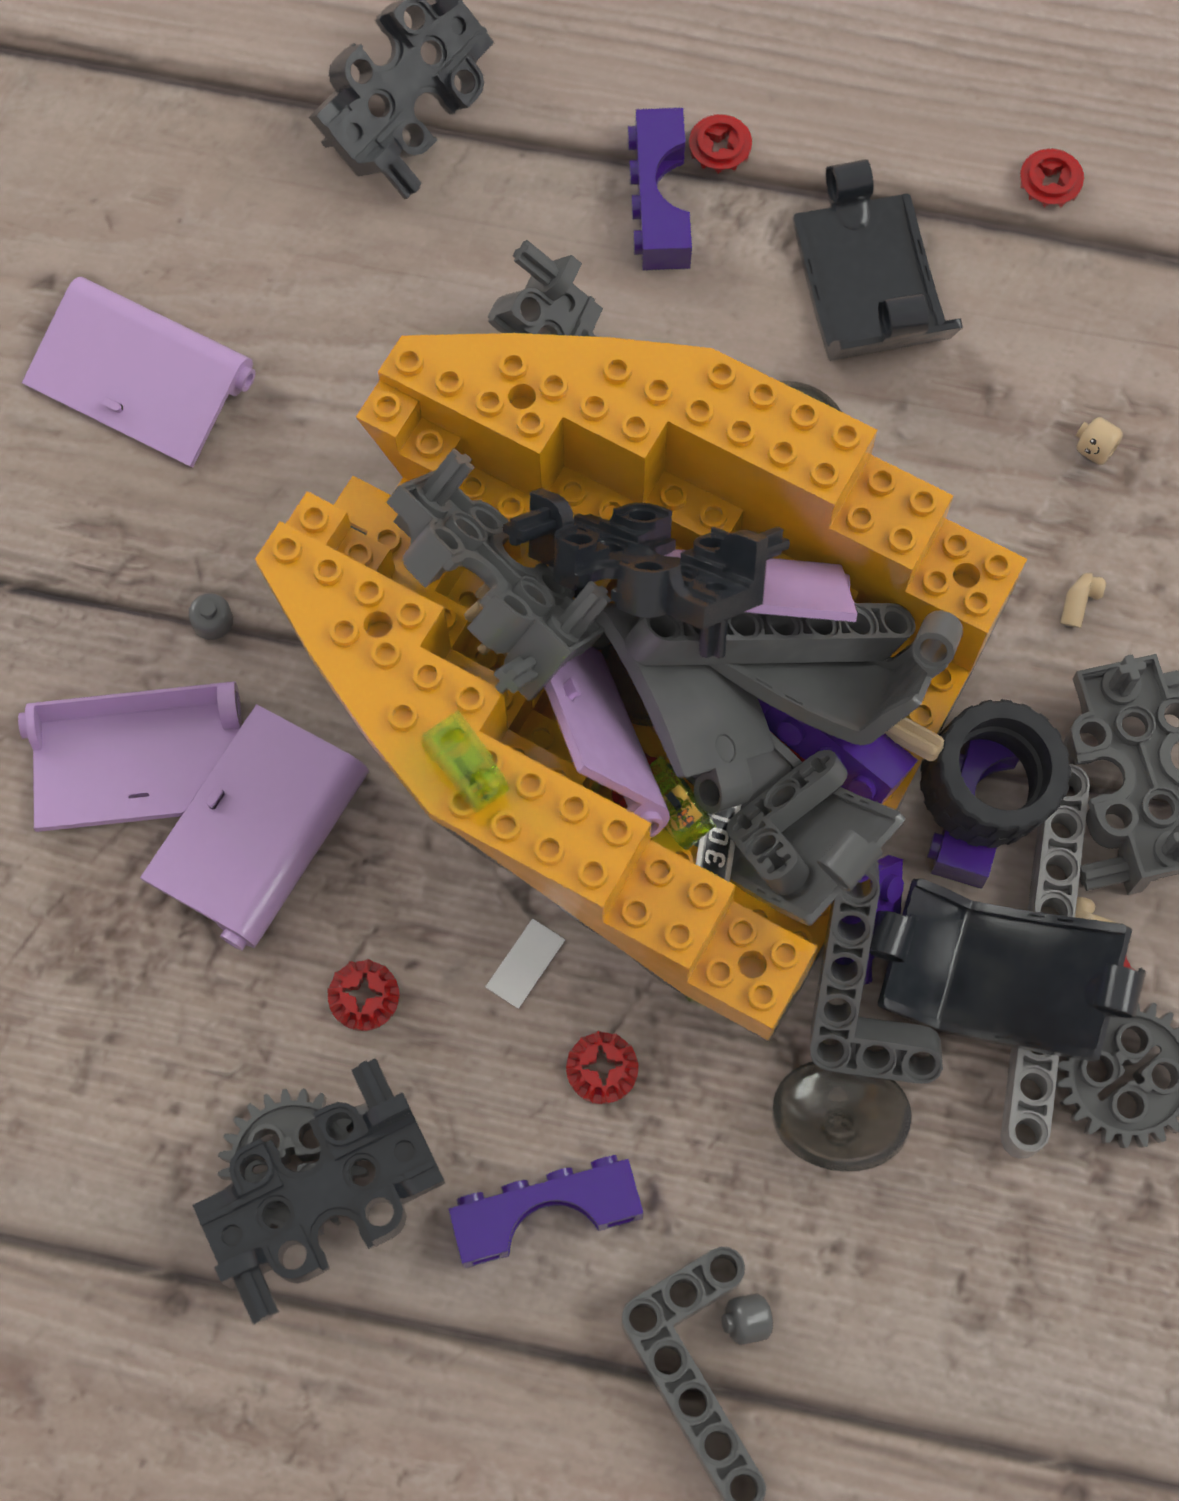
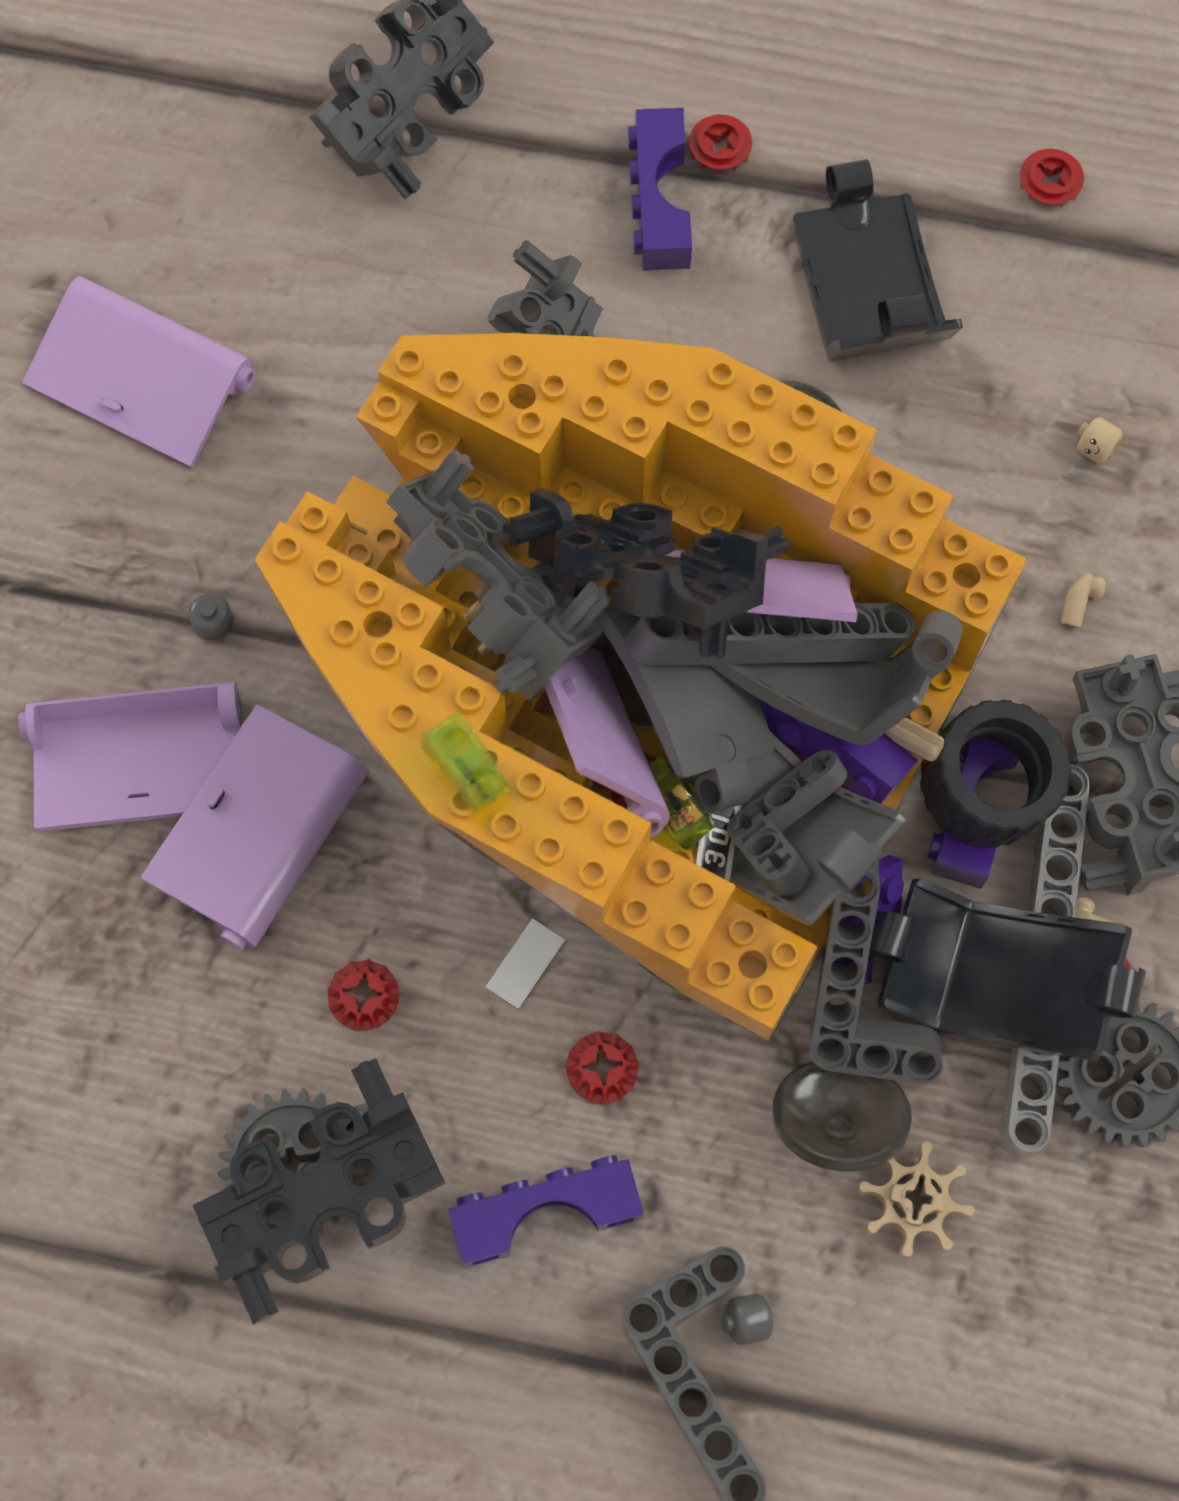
none -> tan gear [857,1141,975,1259]

